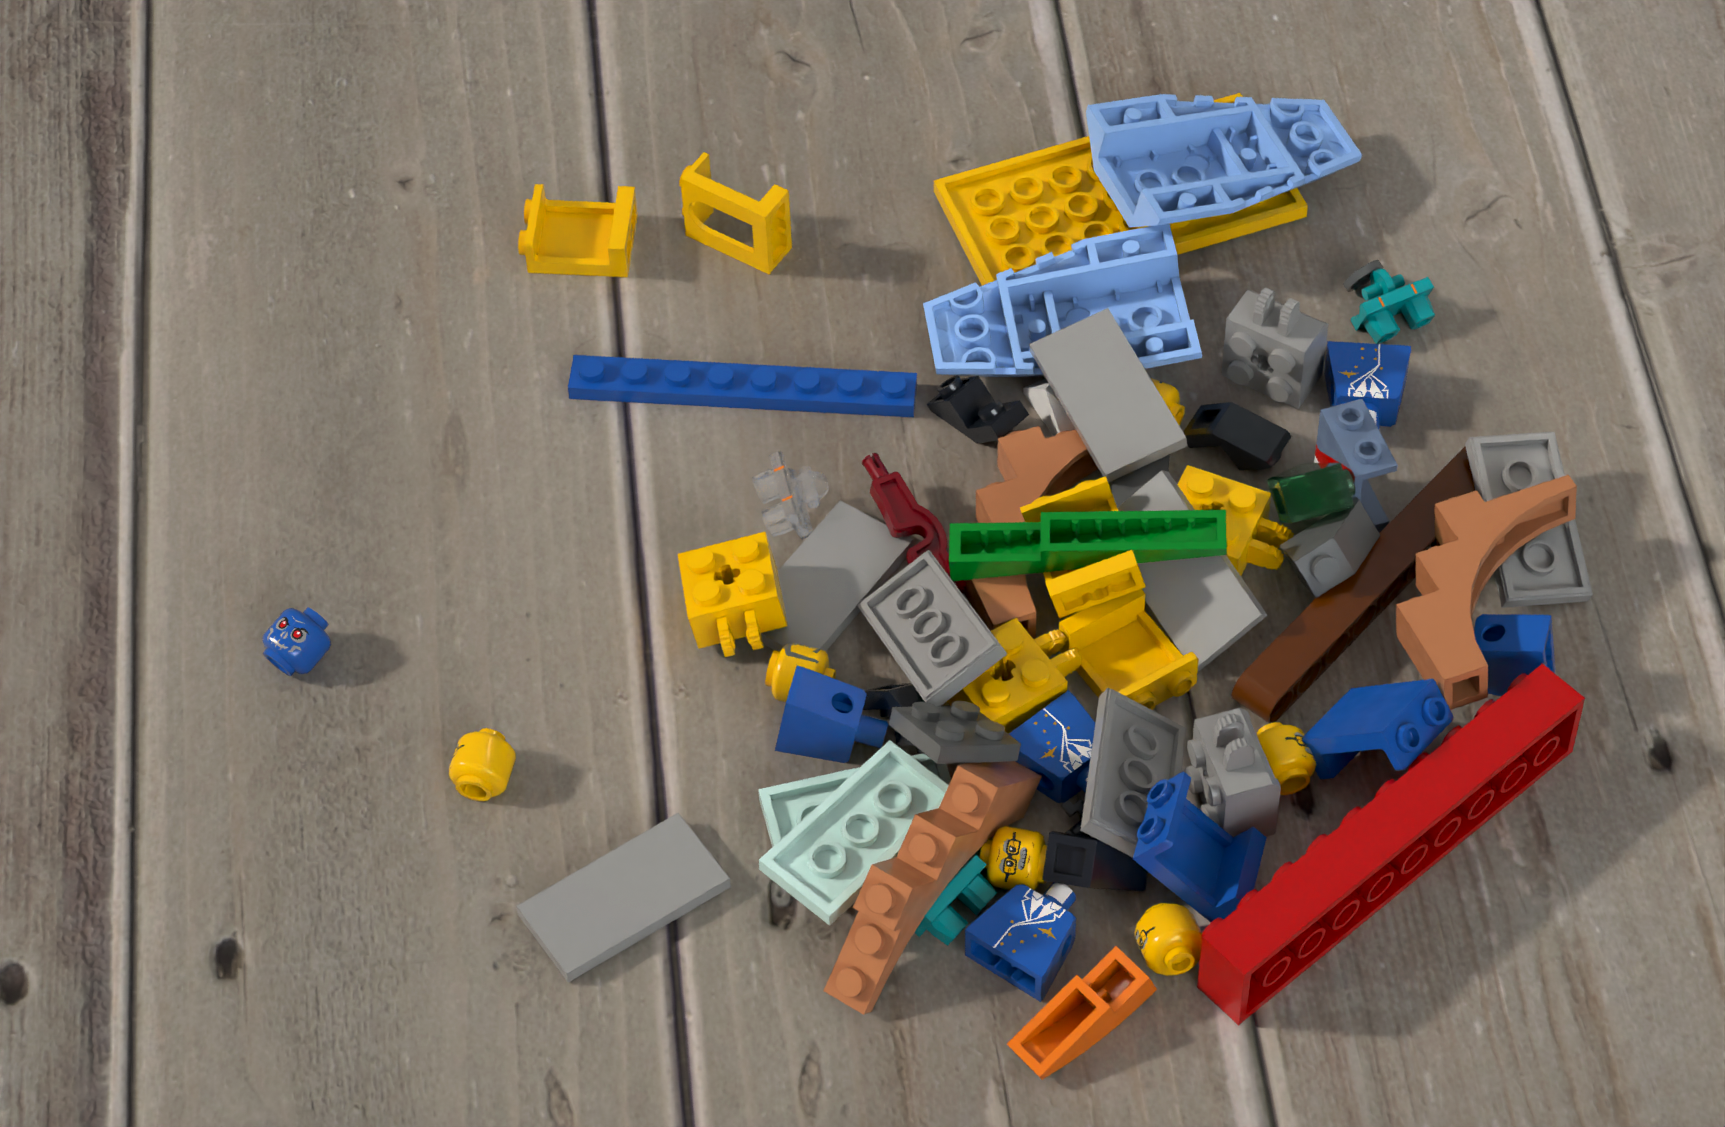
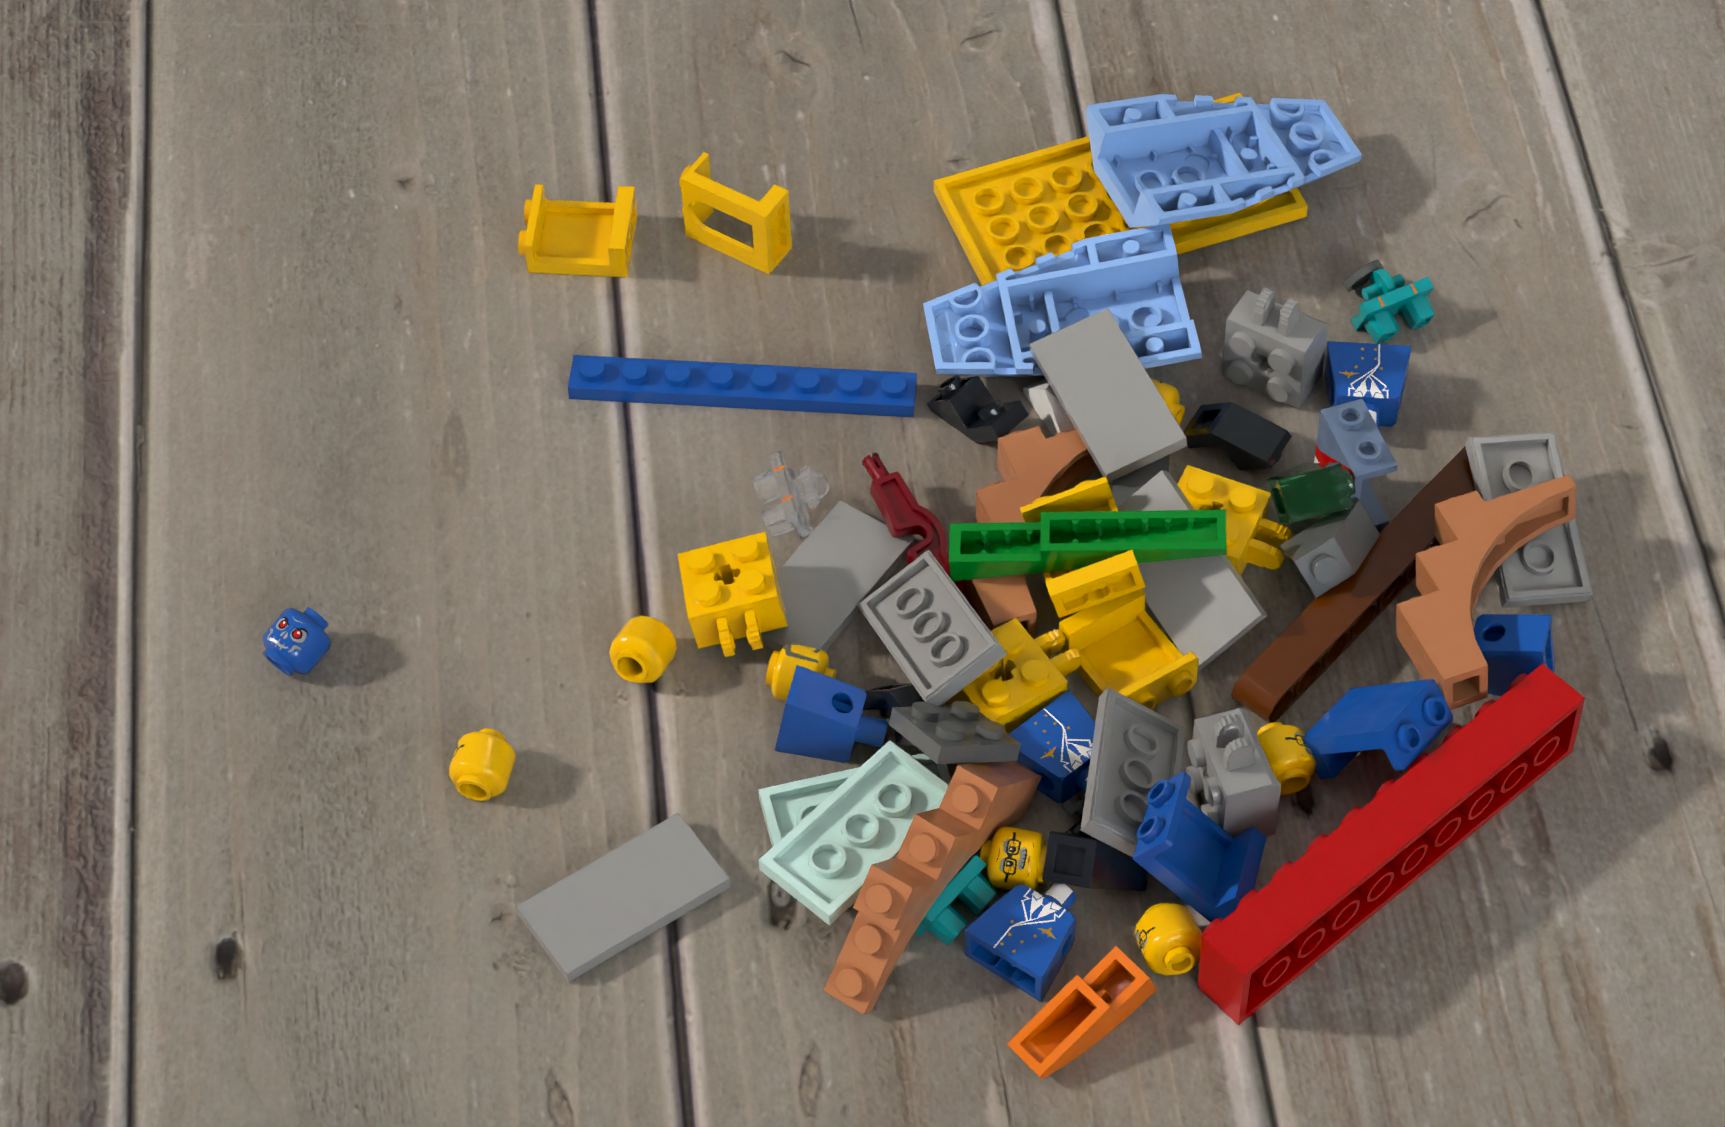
none -> yellow head [609,616,677,684]

